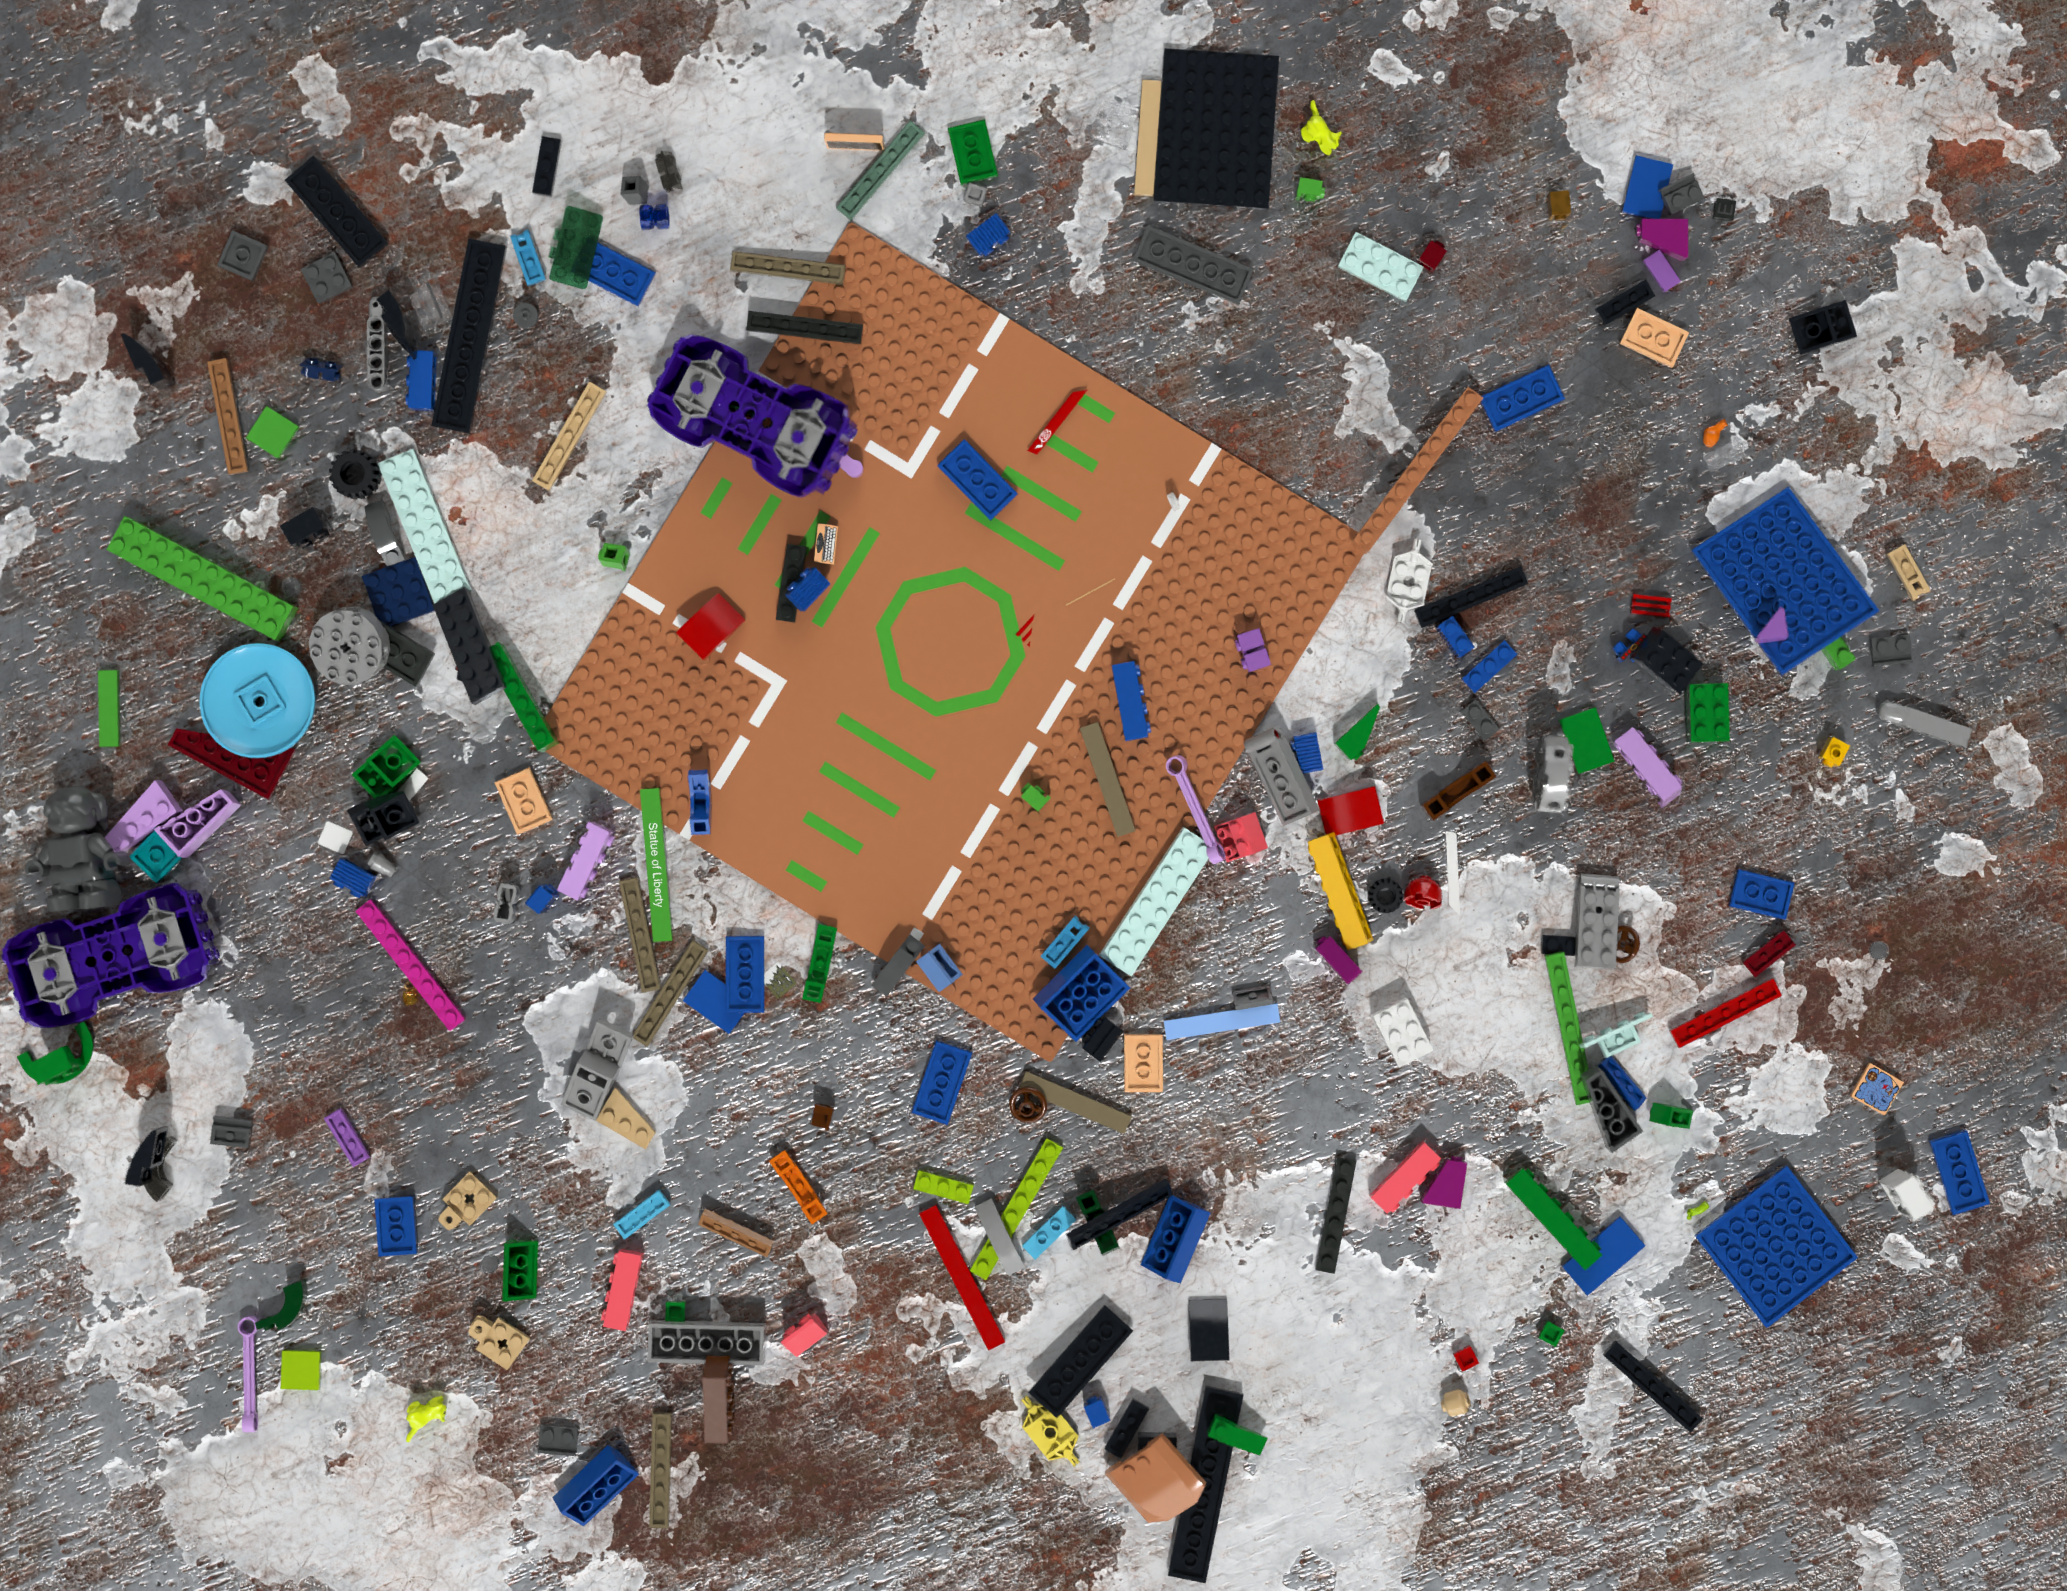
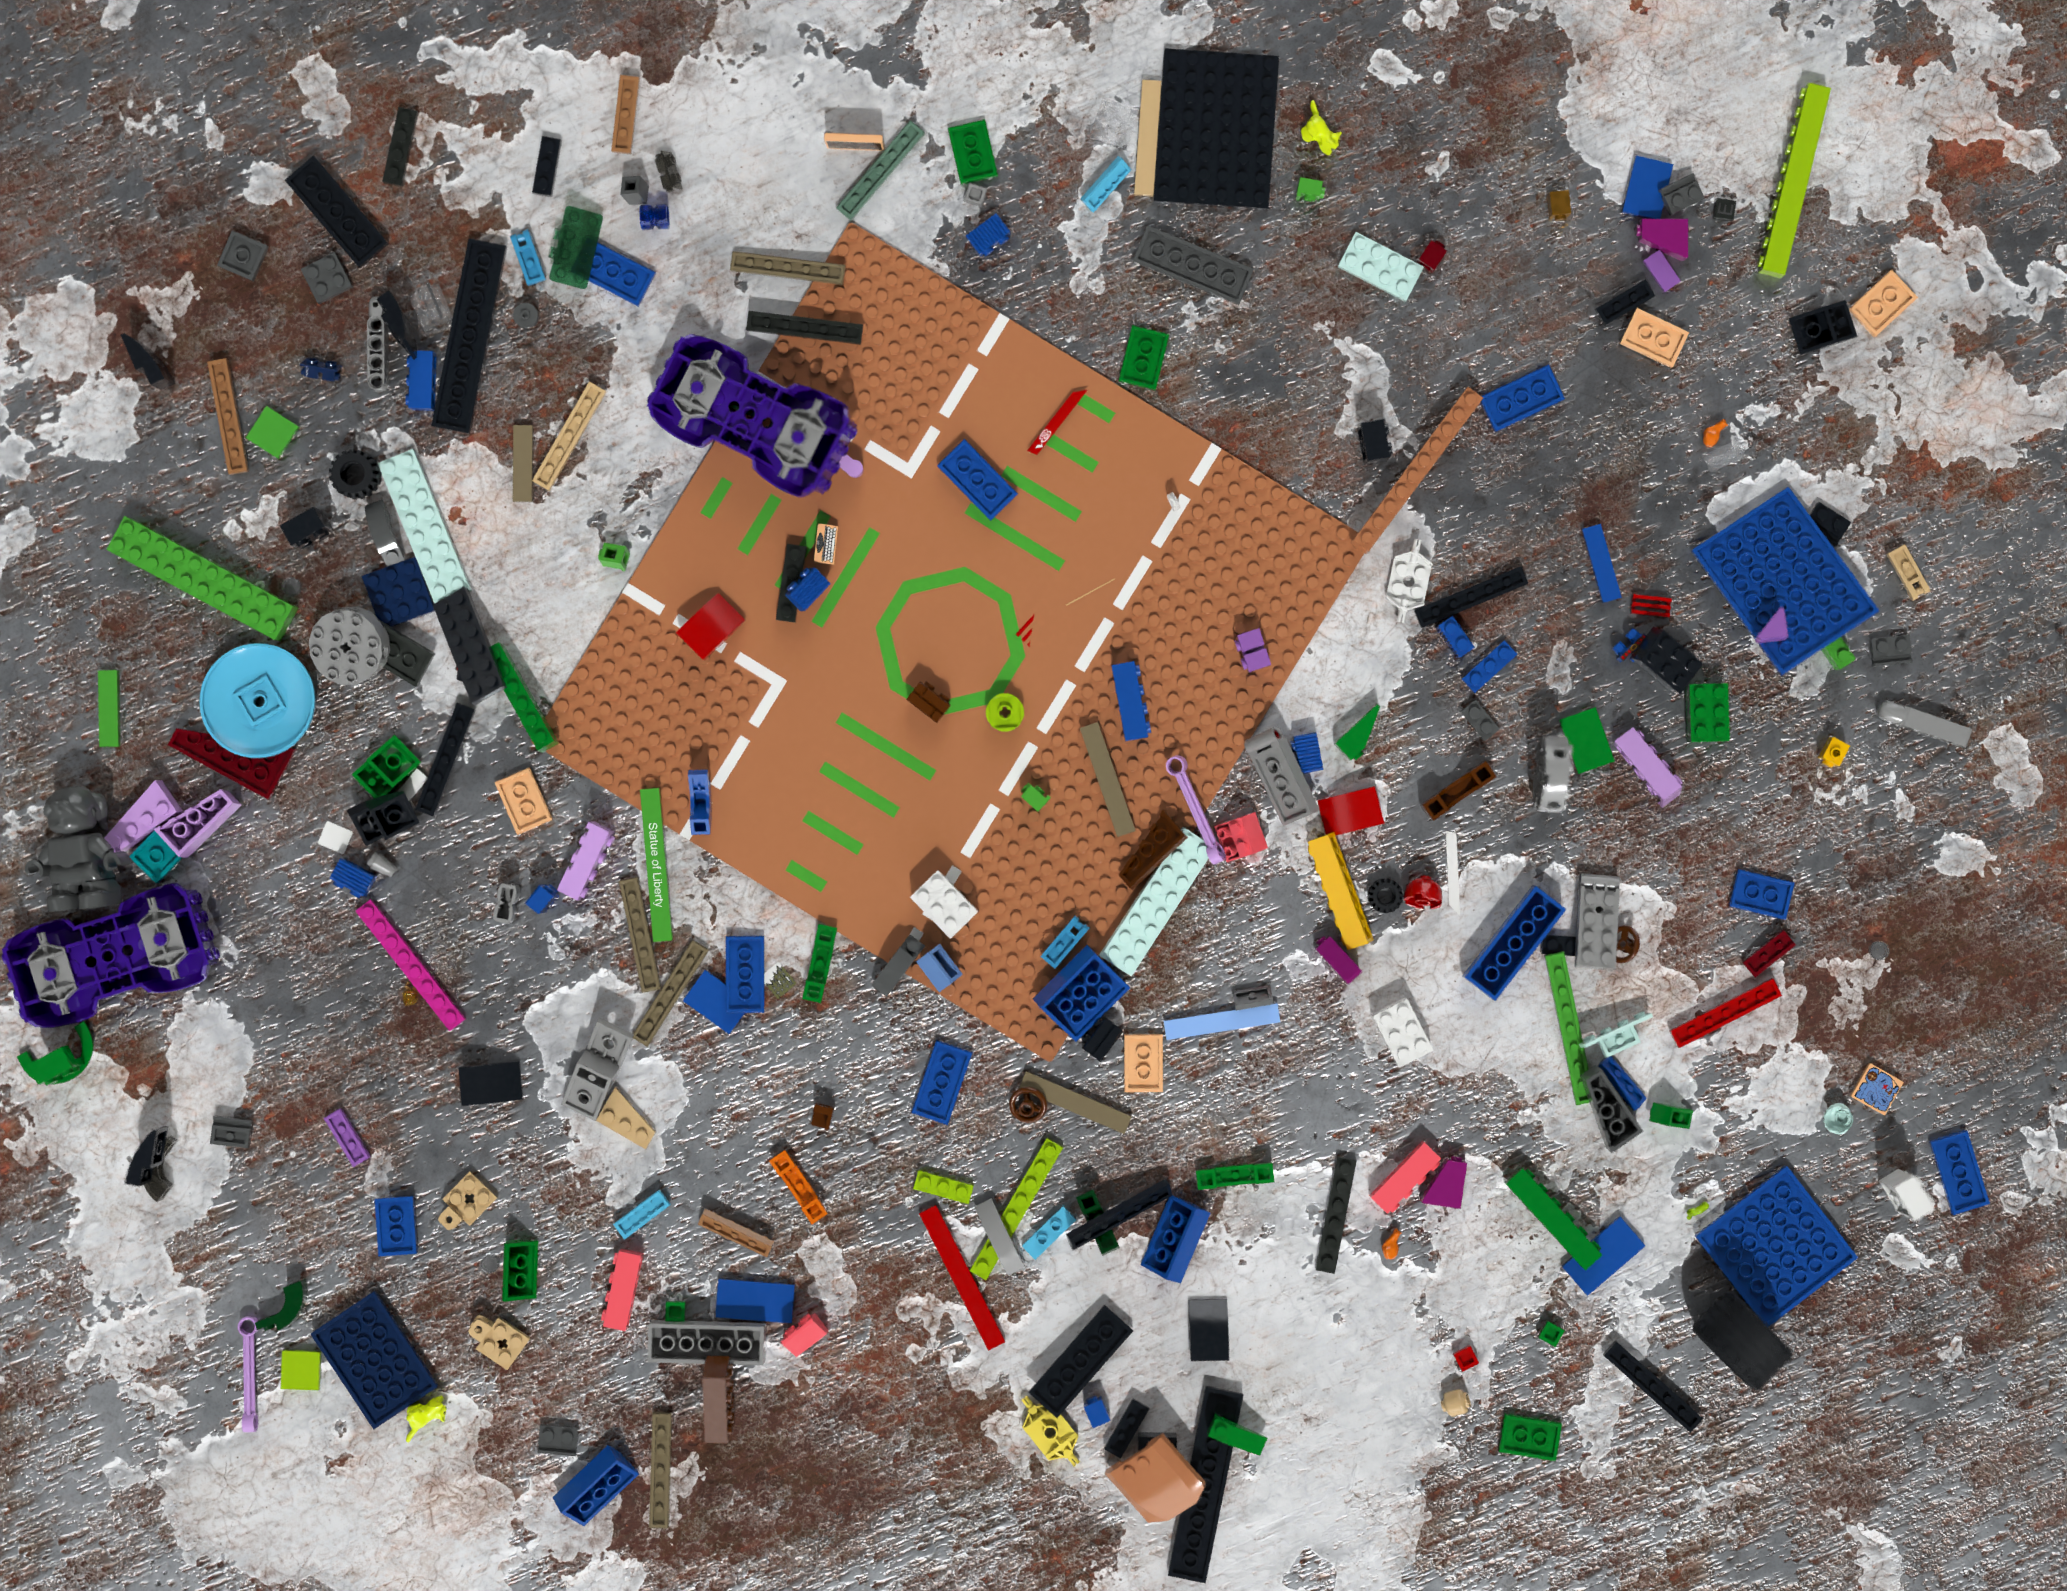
none -> dark blue plate [310,1290,439,1430]
none -> pearl dark grey plate [382,107,419,187]
none -> black plate [415,703,476,817]
none -> black slope [458,1061,523,1106]
none -> dark tan tile [513,425,534,502]
none -> medium nougat plate [611,75,640,155]
none -> blue tile [715,1278,795,1324]
none -> reddish brown brick [906,681,951,723]
none -> white brick [910,870,978,939]
none -> lime plate [986,693,1024,732]
none -> medium azure plate [1080,156,1132,213]
none -> green tile [1118,325,1169,391]
none -> reddish brown wing [1119,810,1188,890]
none -> green slope [1196,1163,1275,1190]
none -> black brick [1357,419,1393,466]
none -> orange animal [1381,1228,1402,1259]
none -> blue brick [1462,885,1567,1001]
none -> green tile [1498,1413,1562,1462]
none -> blue tile [1581,524,1622,603]
none -> black tyre [1693,1292,1792,1391]
none -> lime brick [1757,83,1831,278]
none -> black plate [1810,502,1851,546]
none -> light aqua hair [1823,1103,1854,1134]
none -> light nougat tile [1849,270,1918,337]

